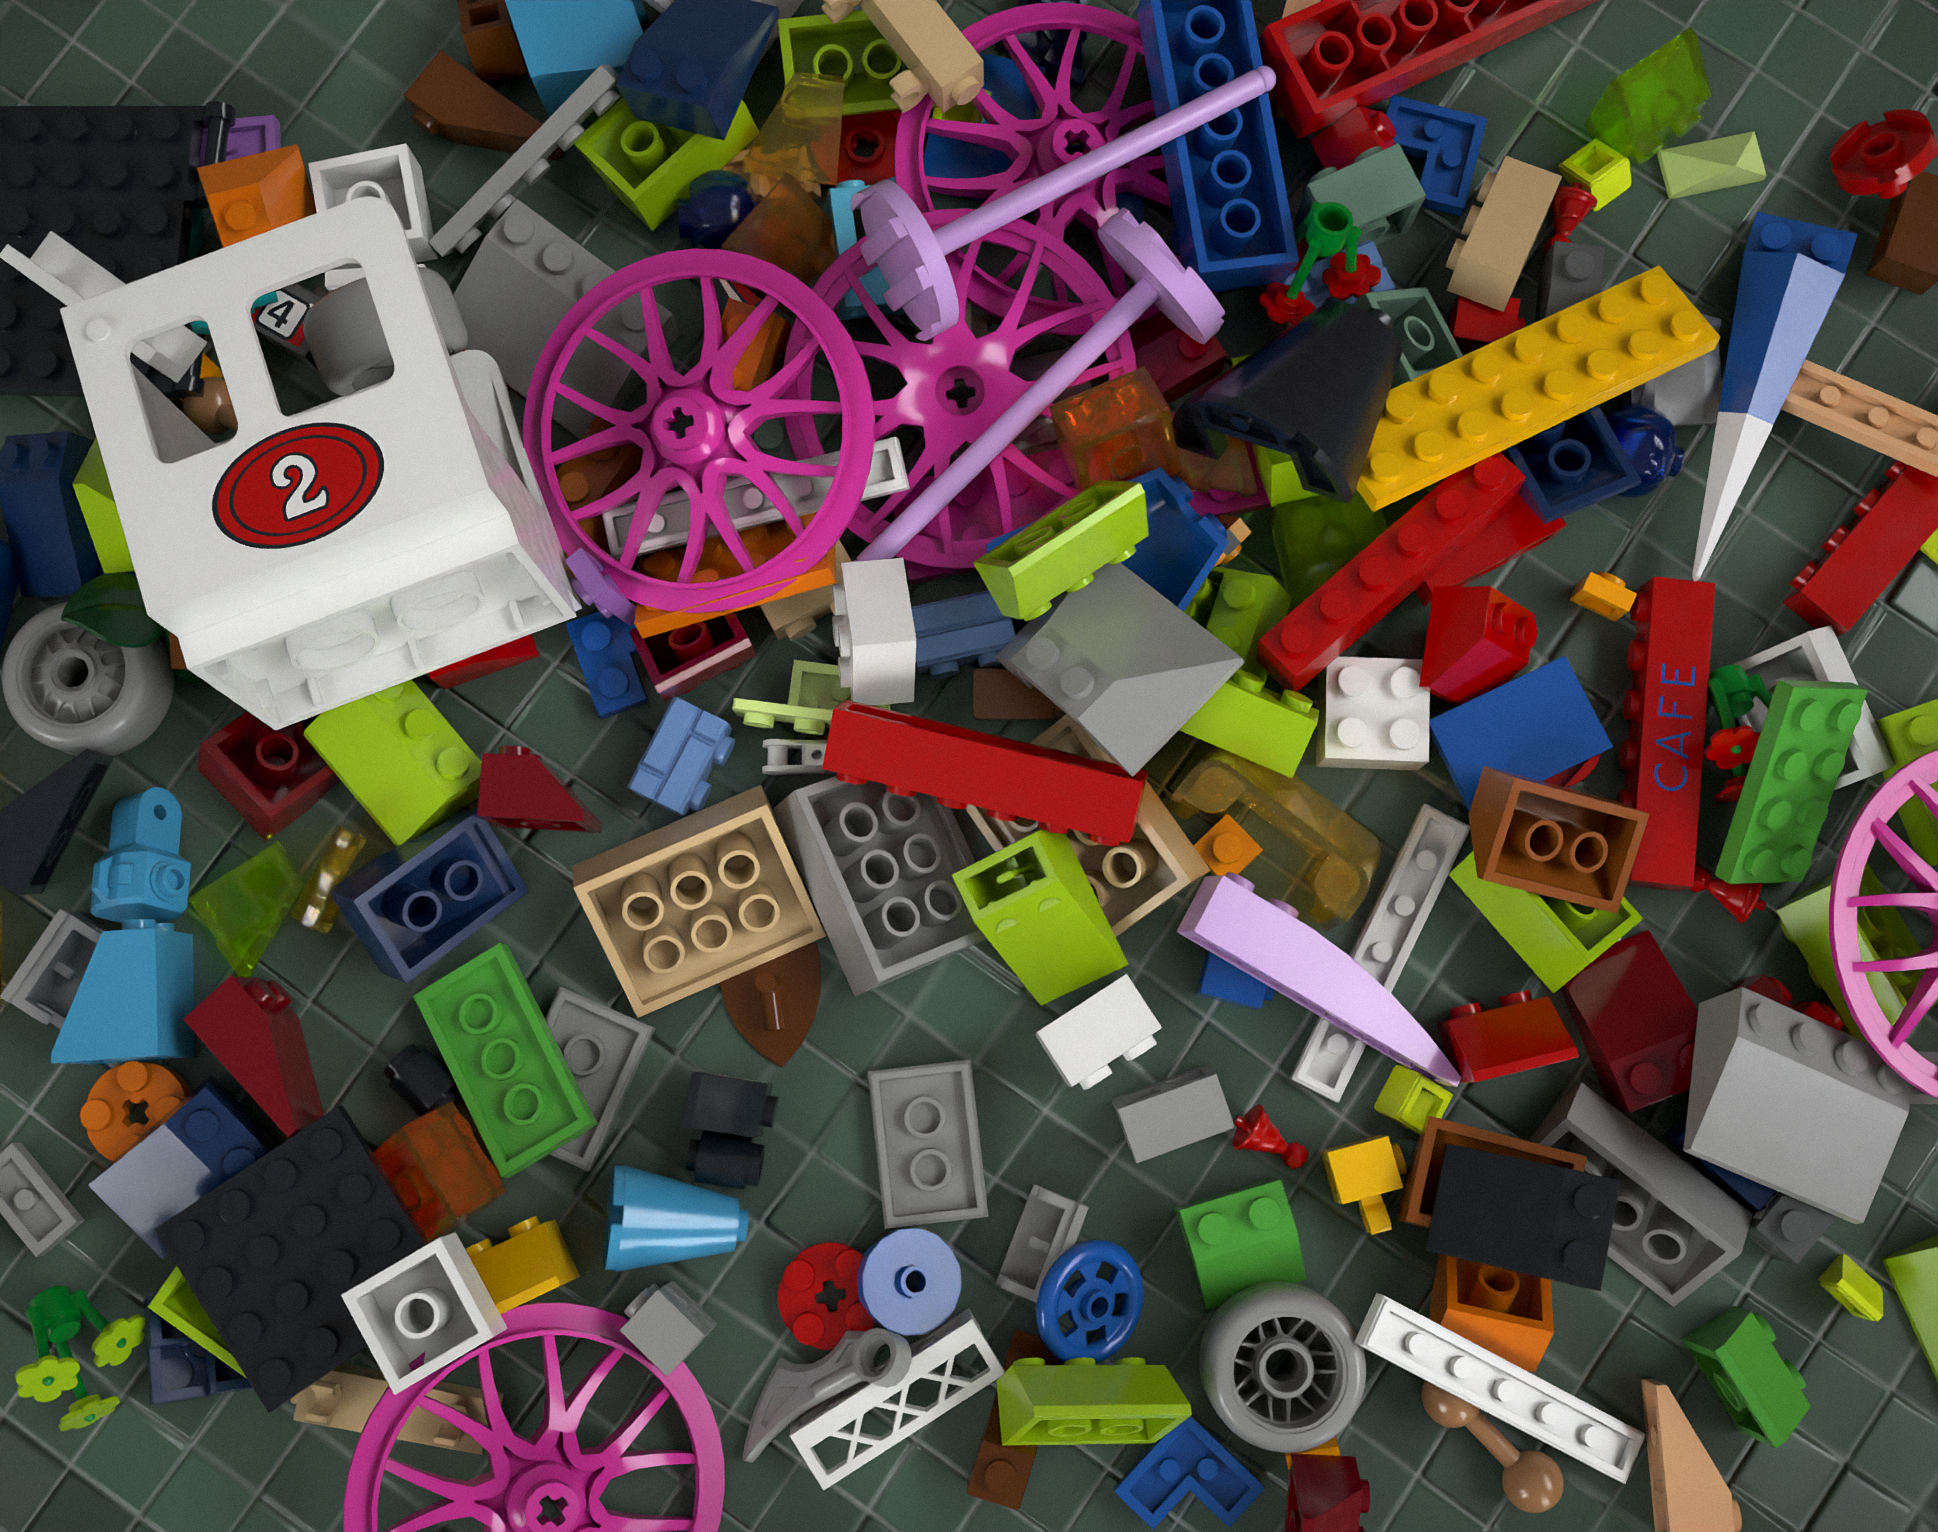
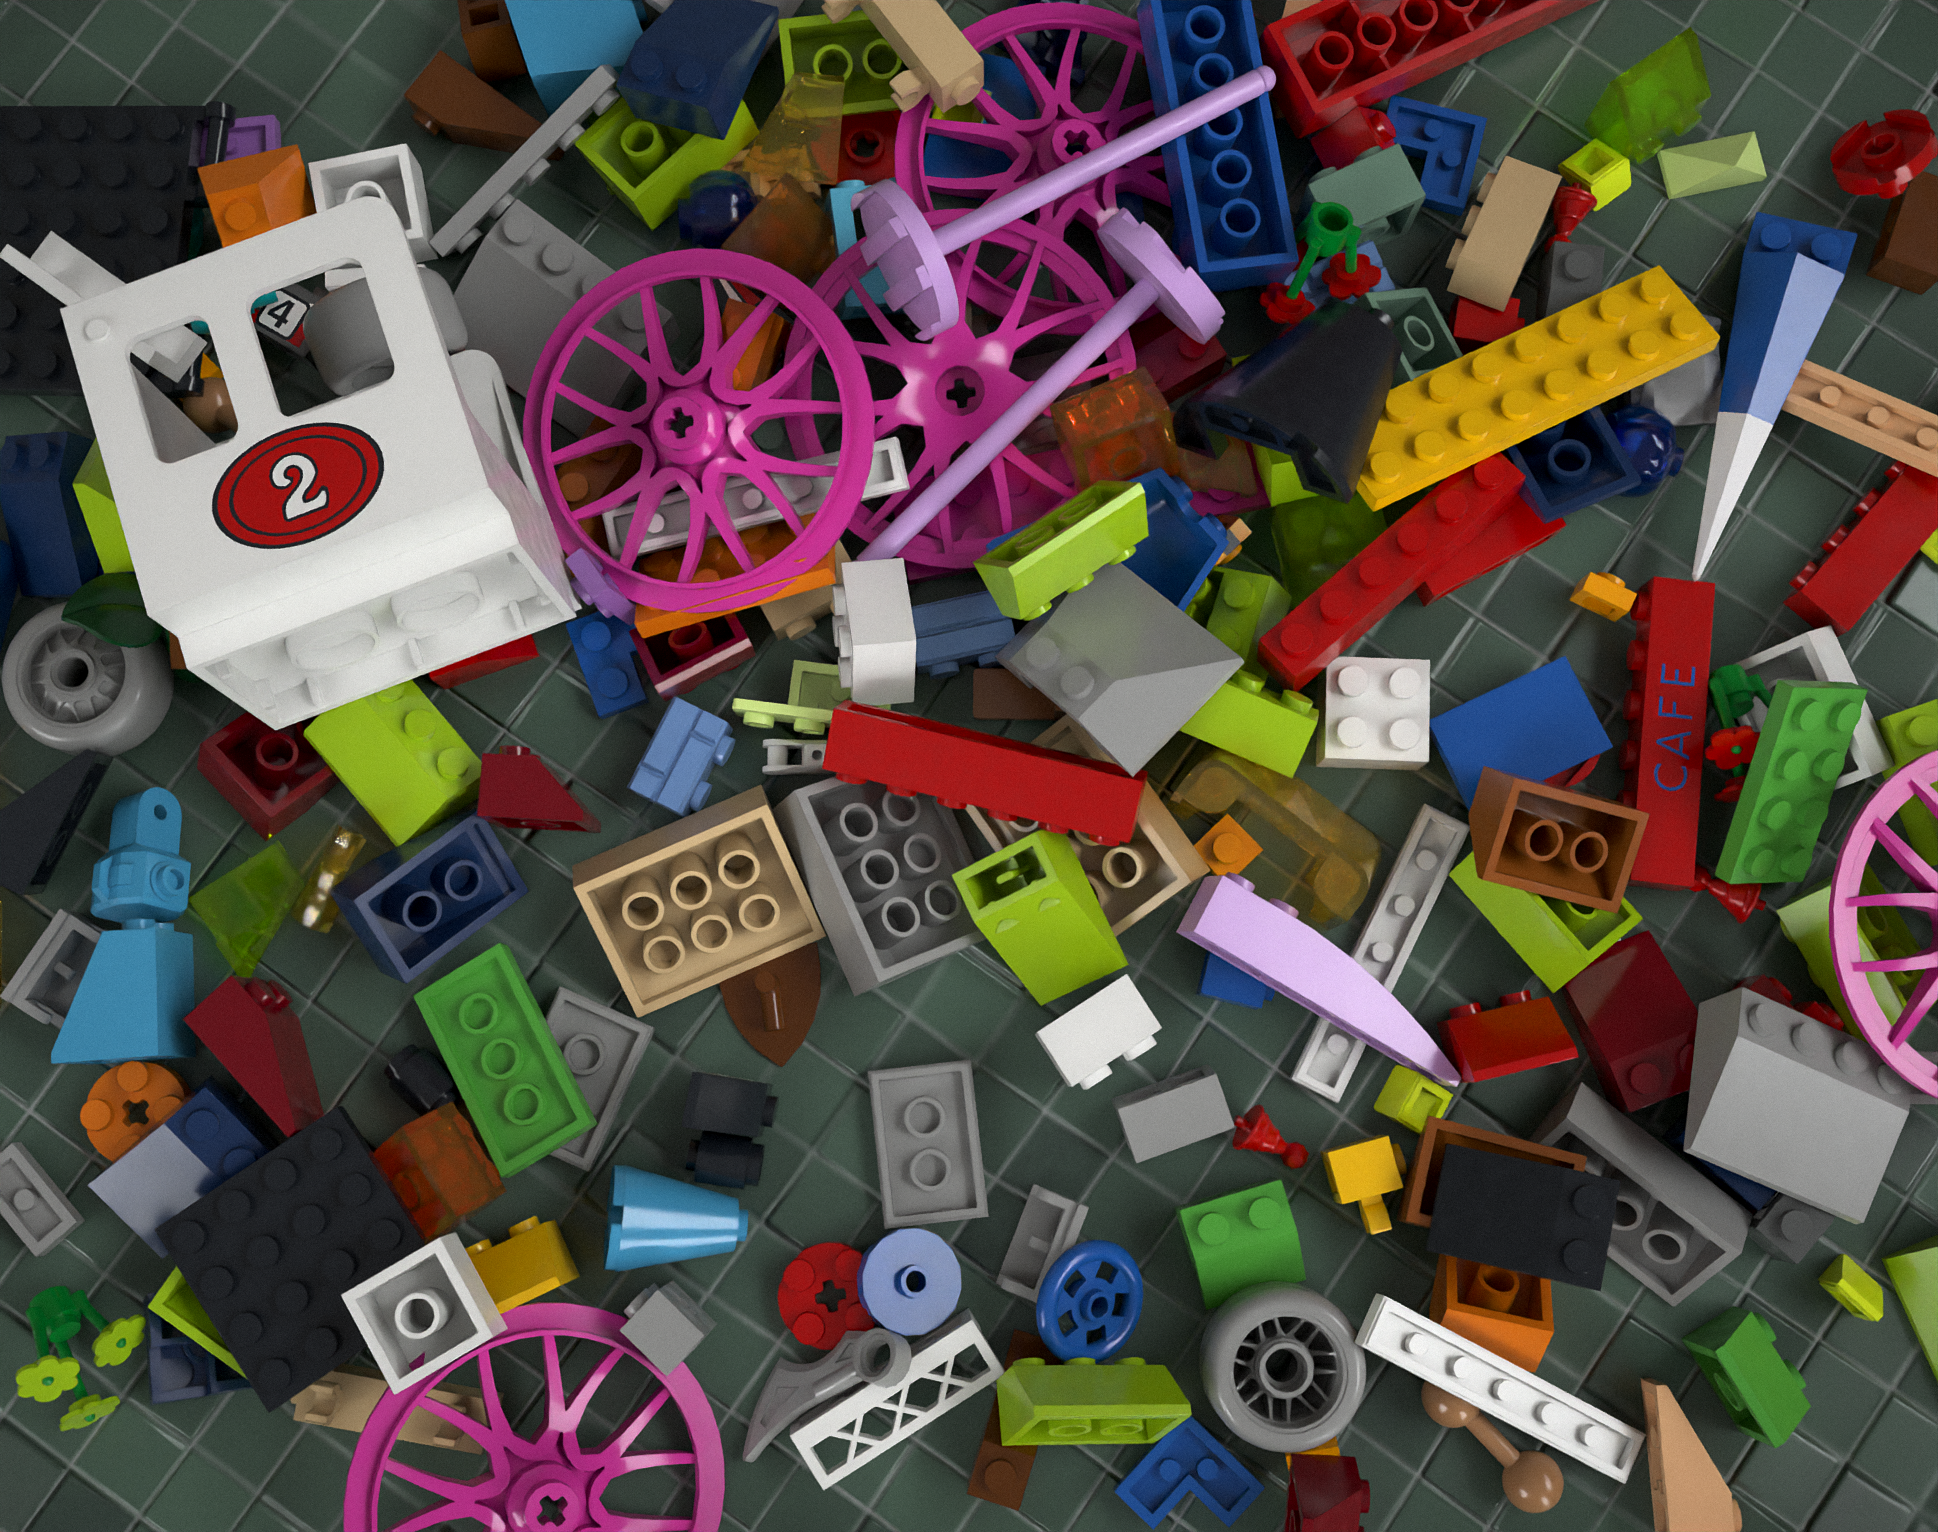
red slope [1419,586,1537,707] -> none

